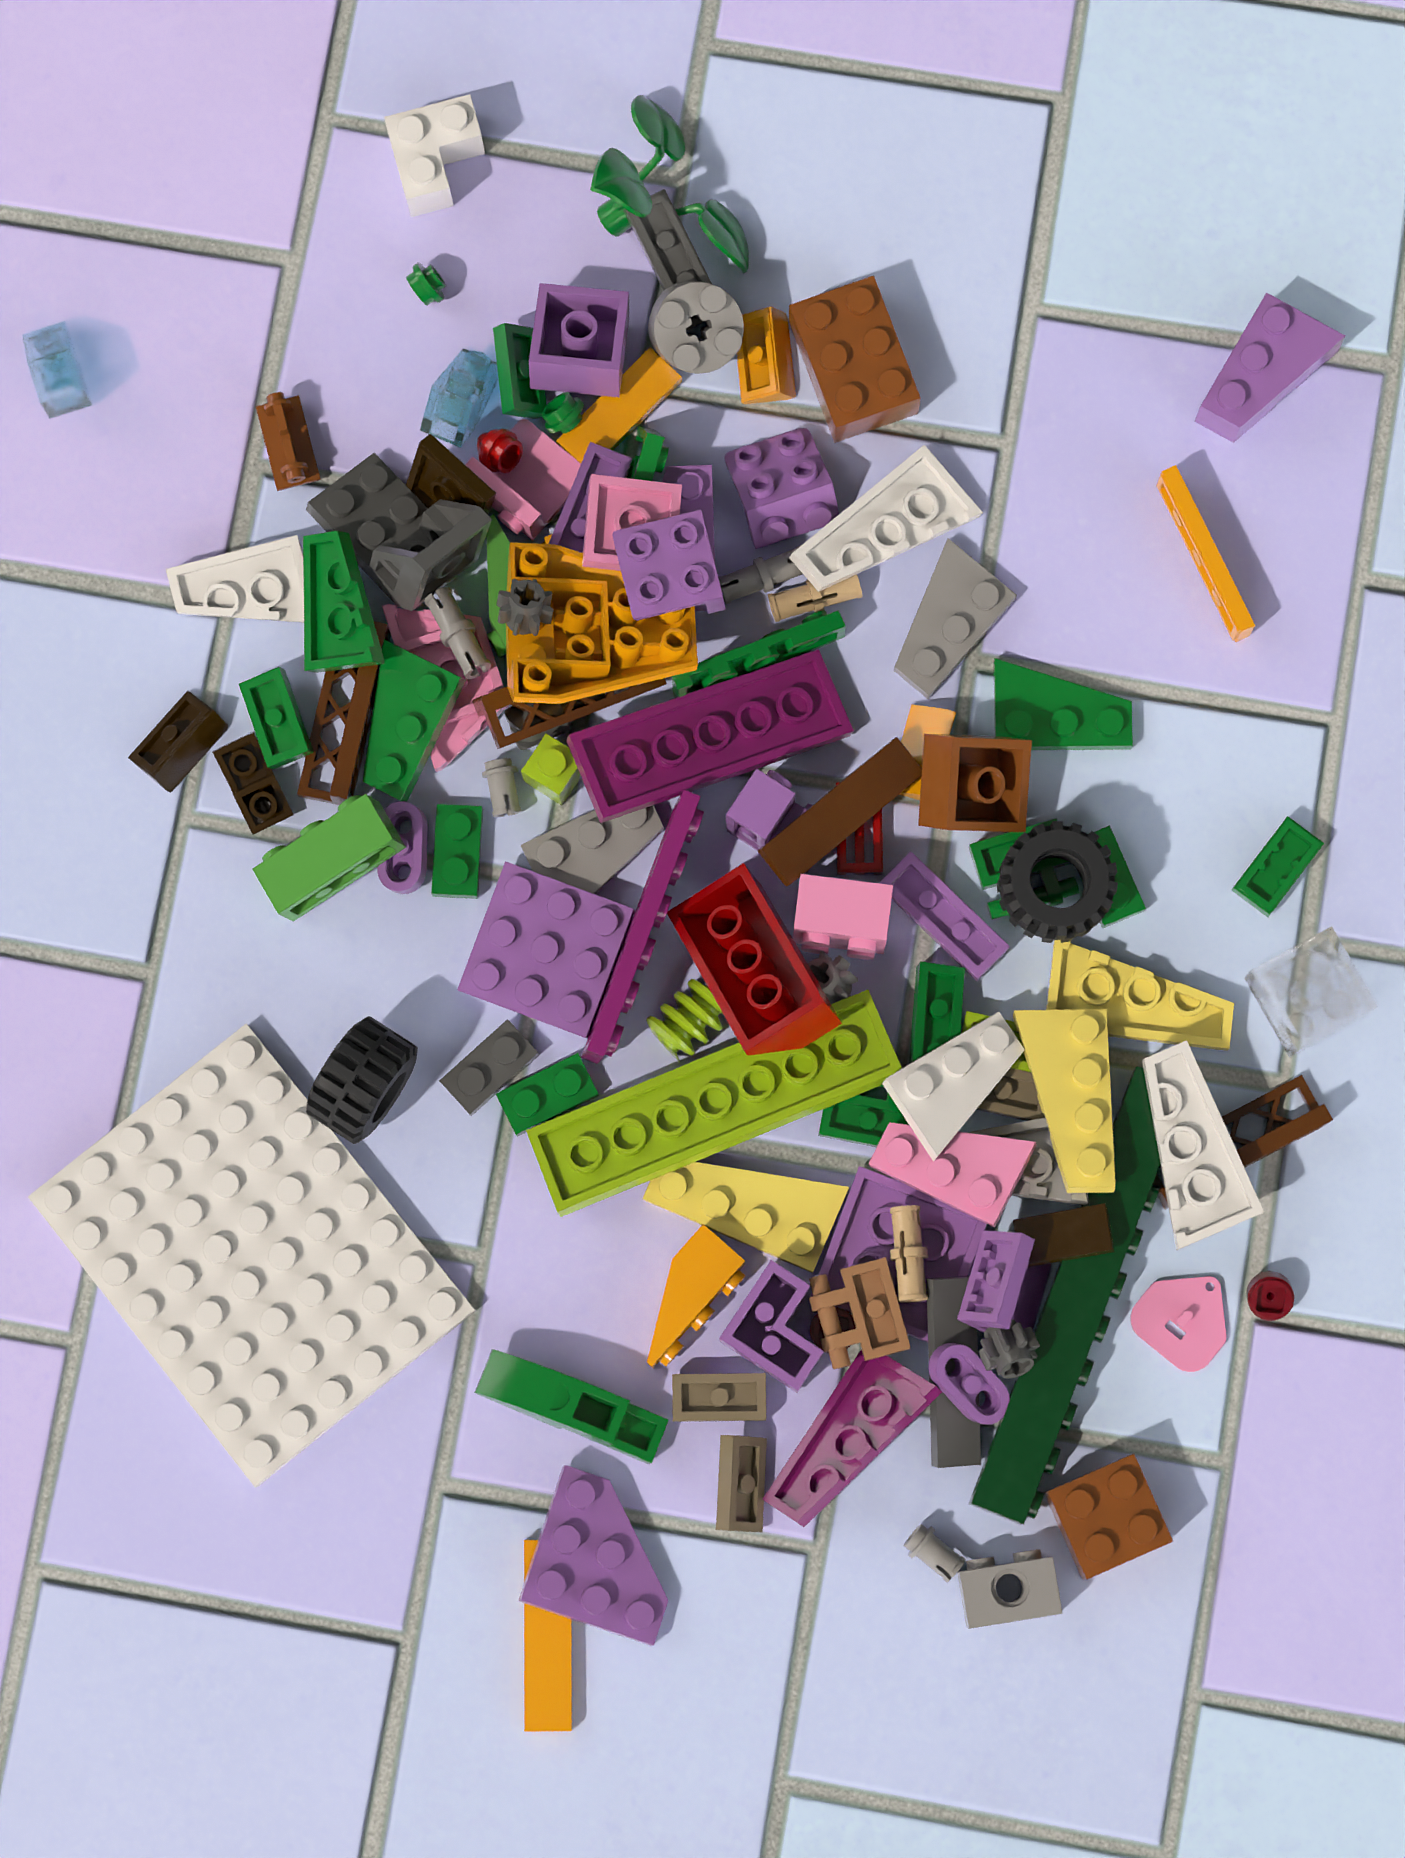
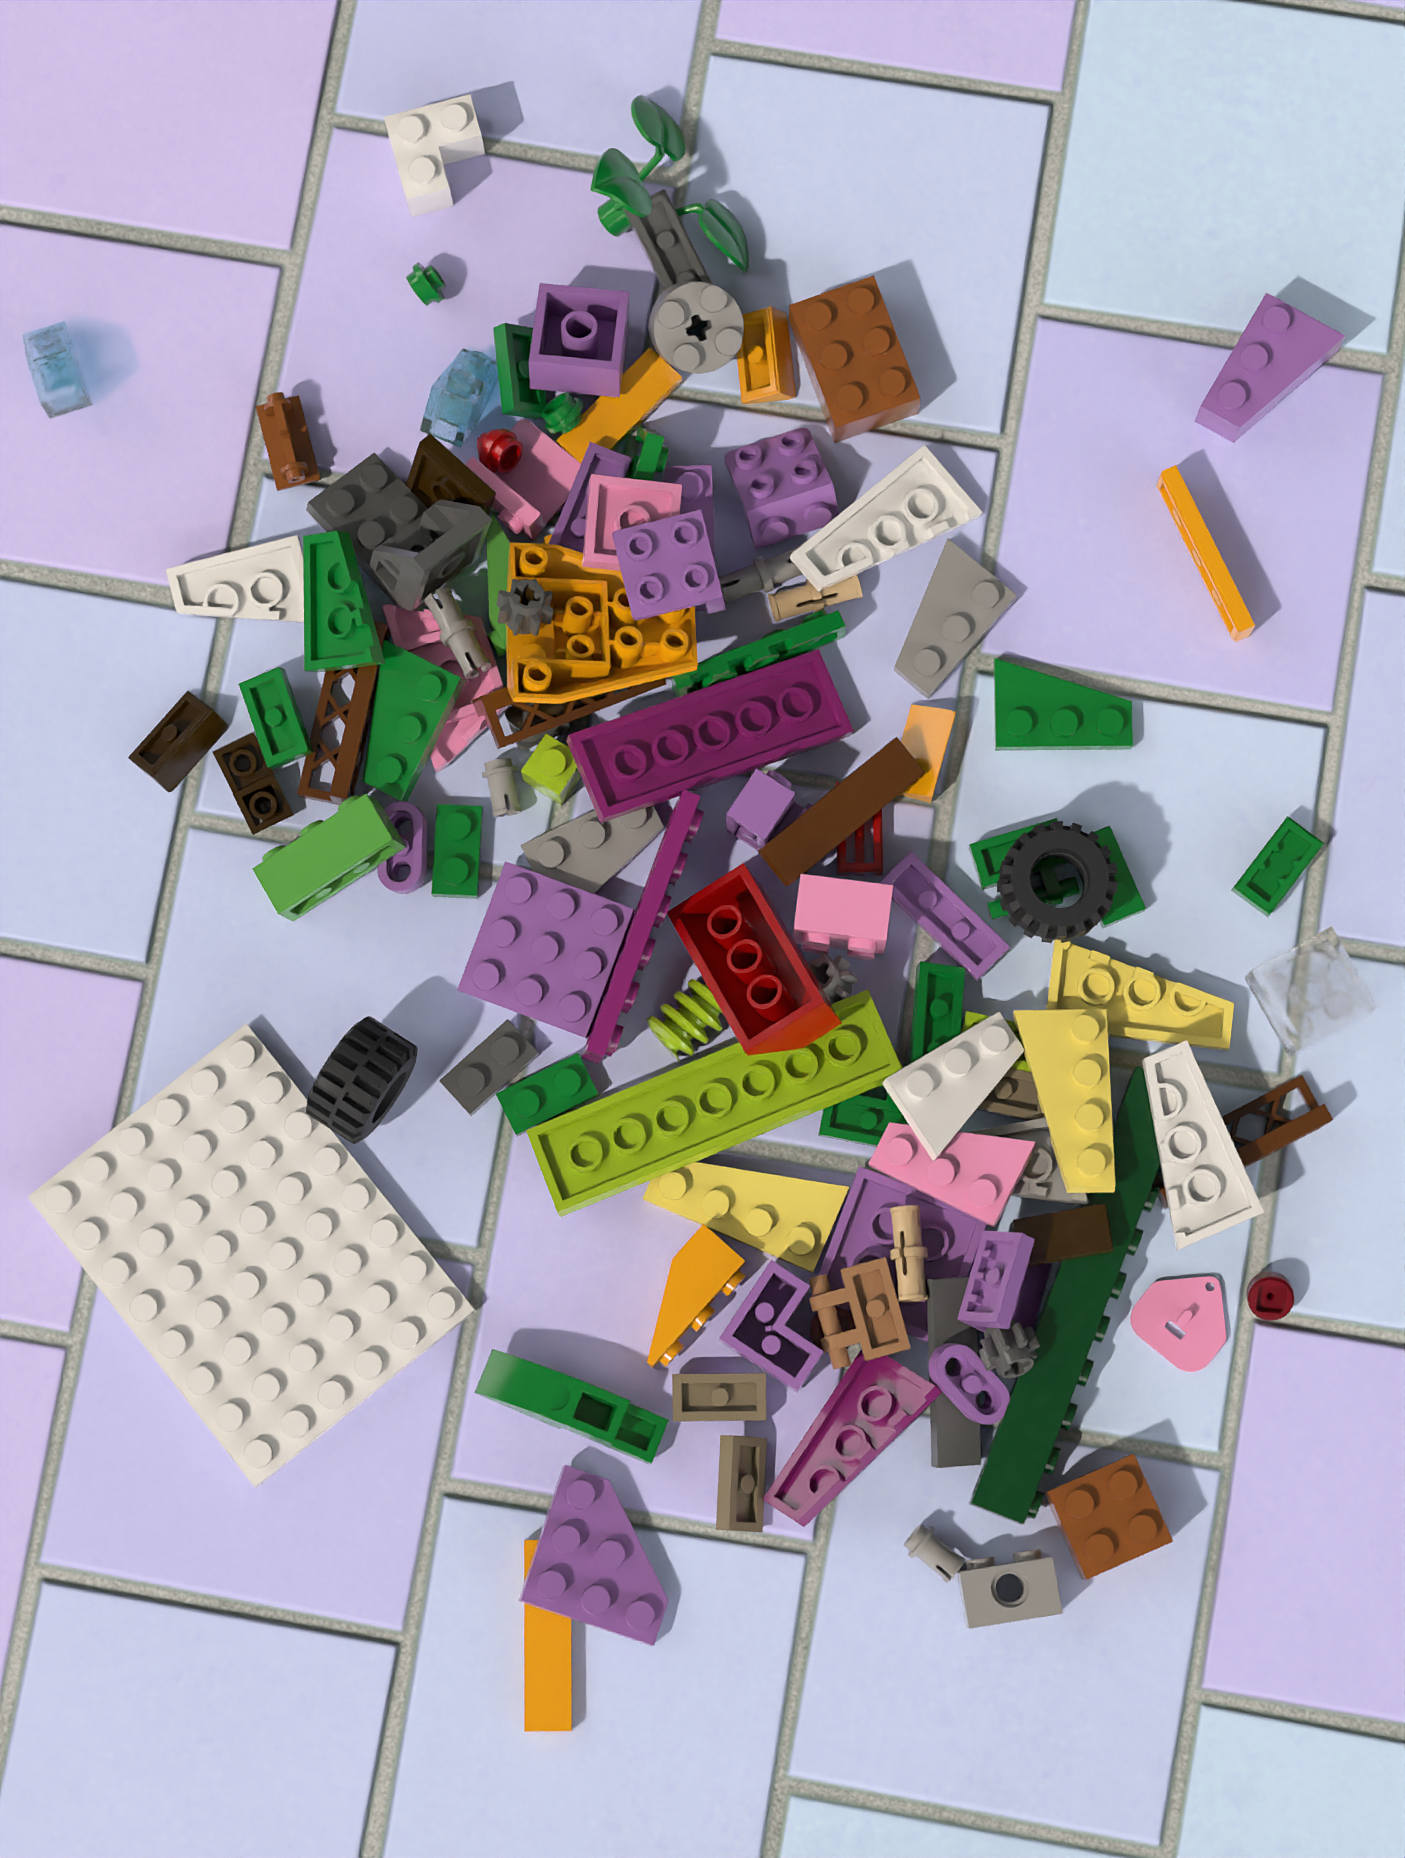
dark orange brick [918,734,1032,832] -> none

